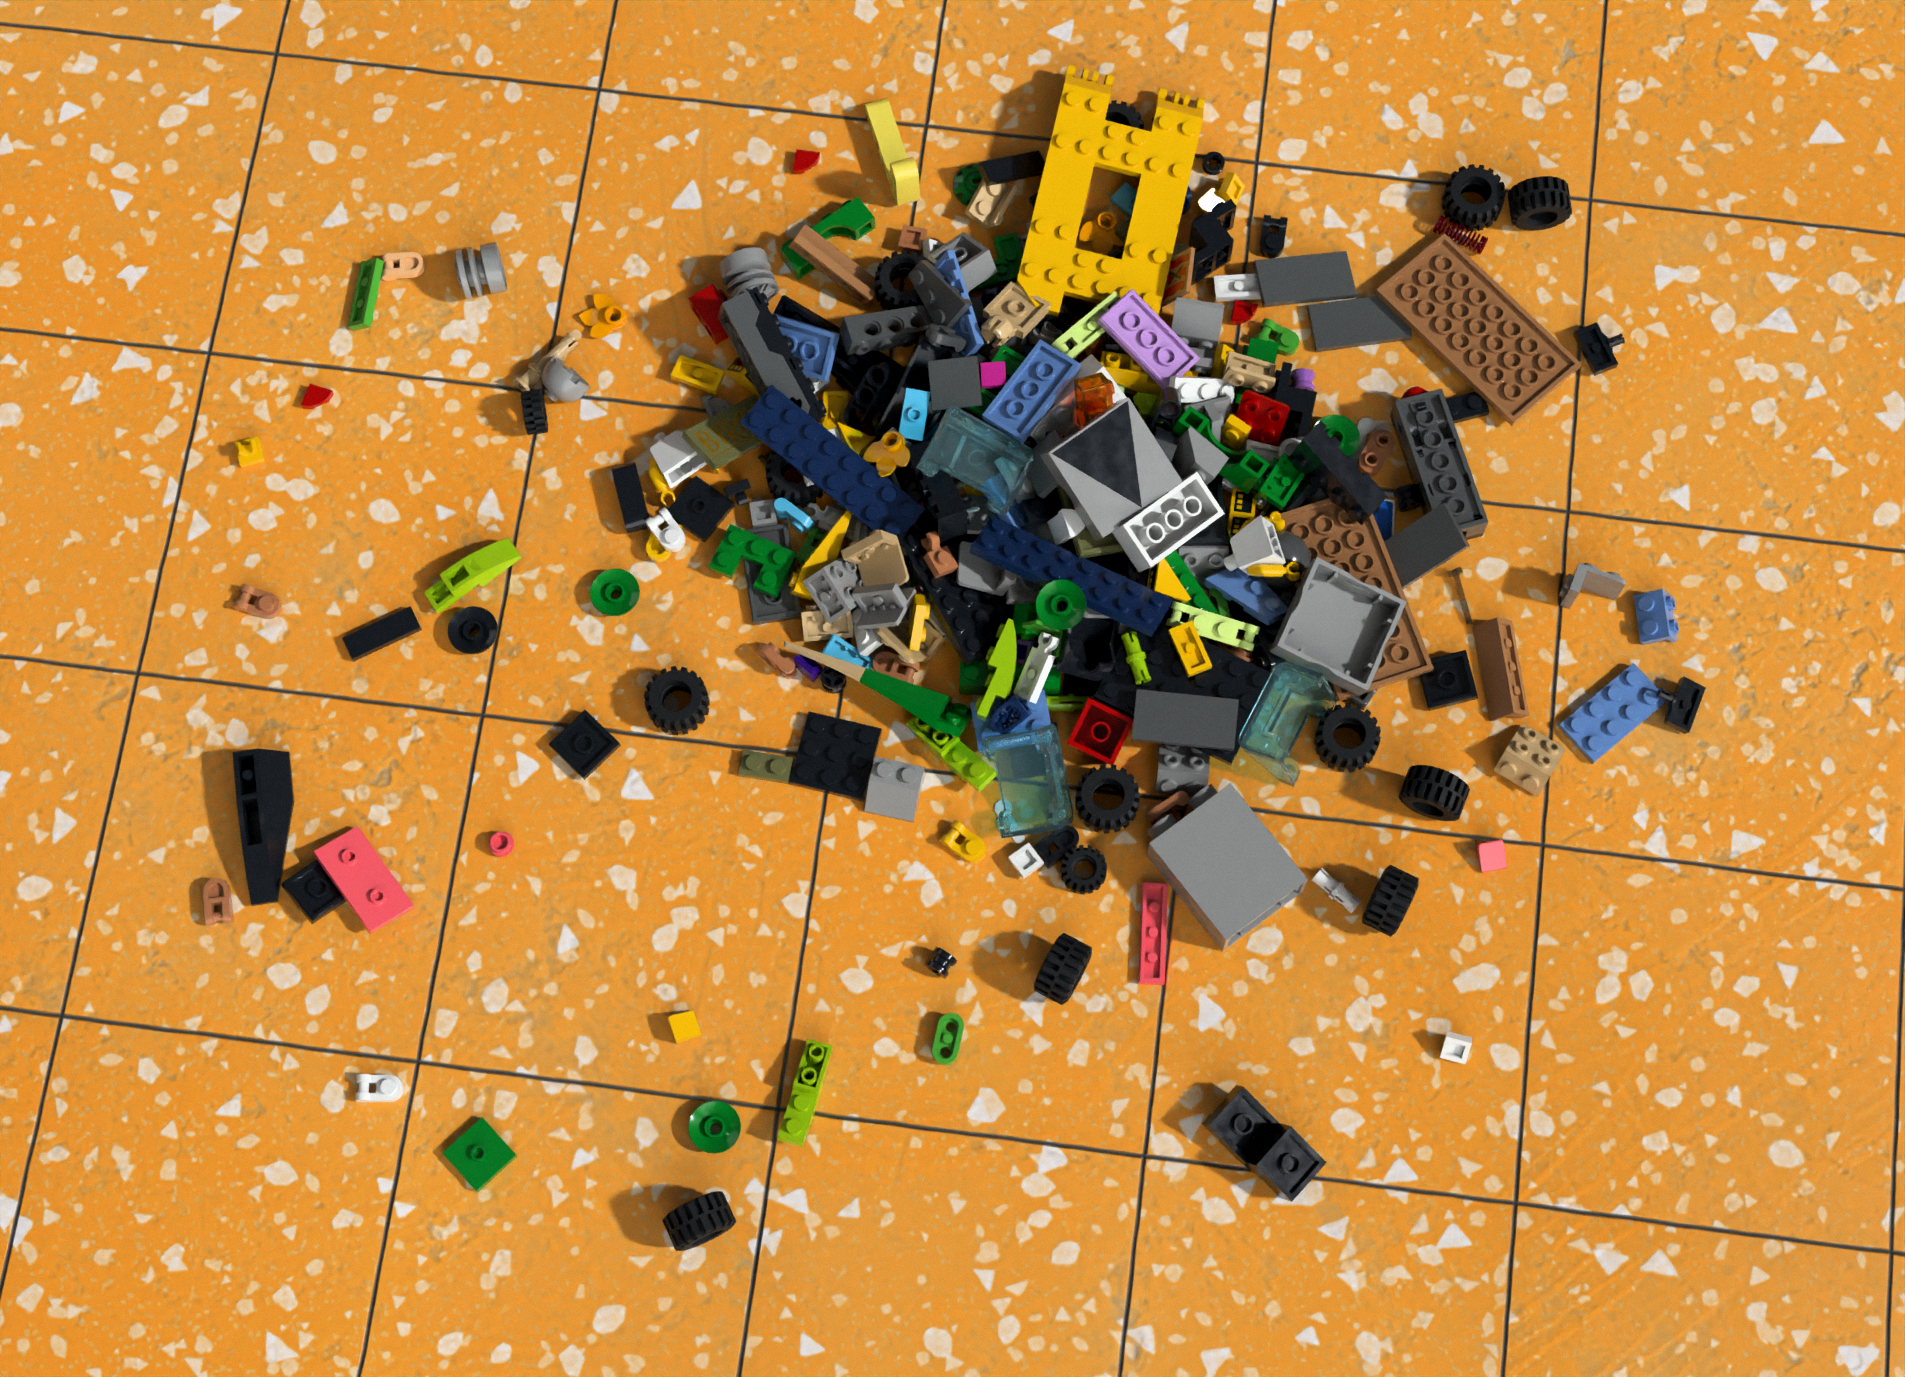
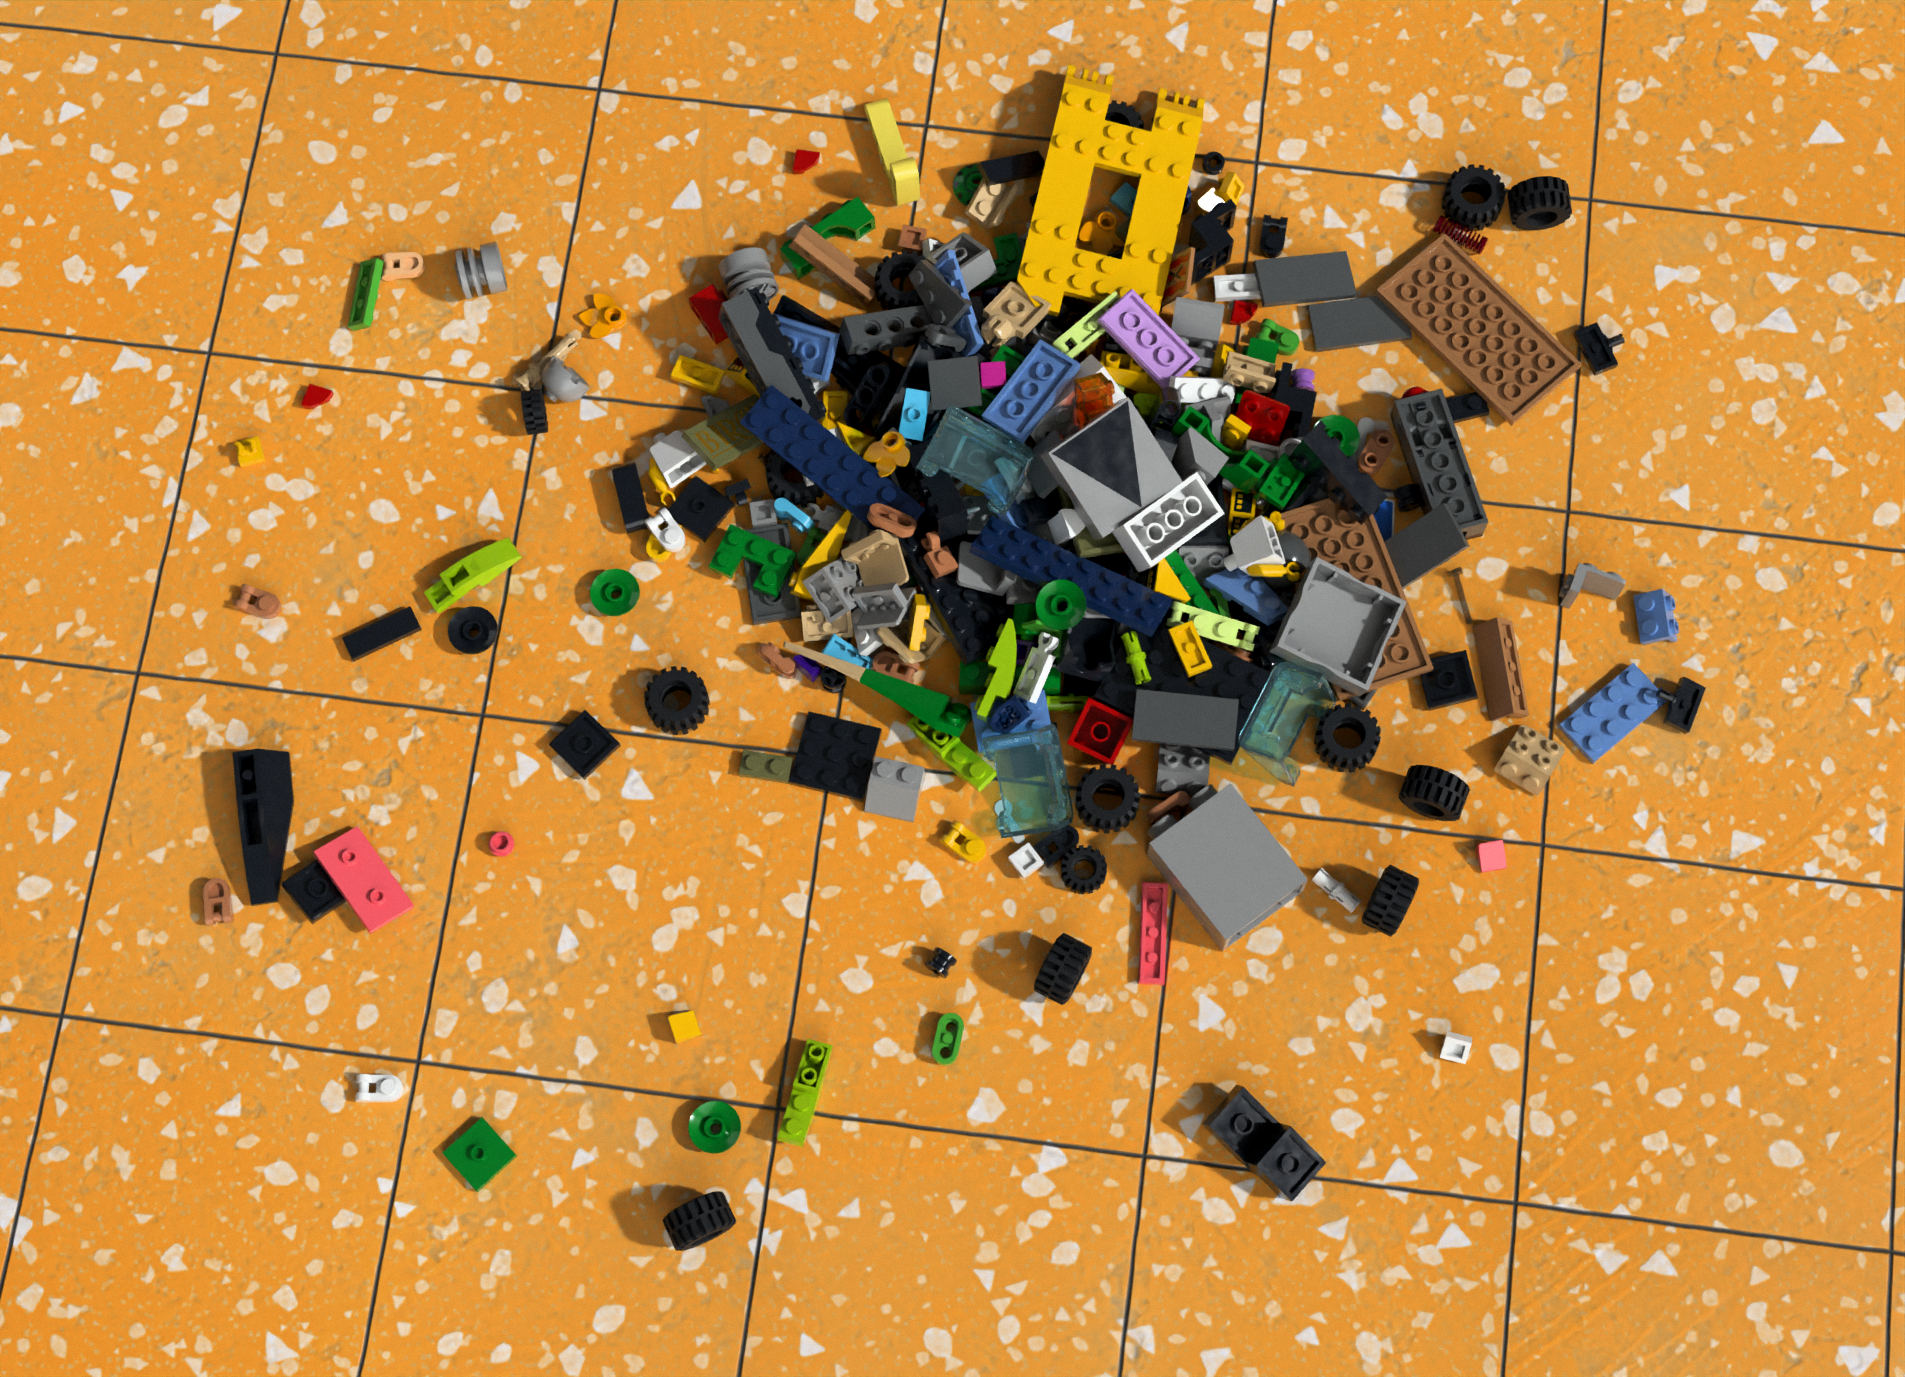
none -> nougat plate [867,503,917,538]

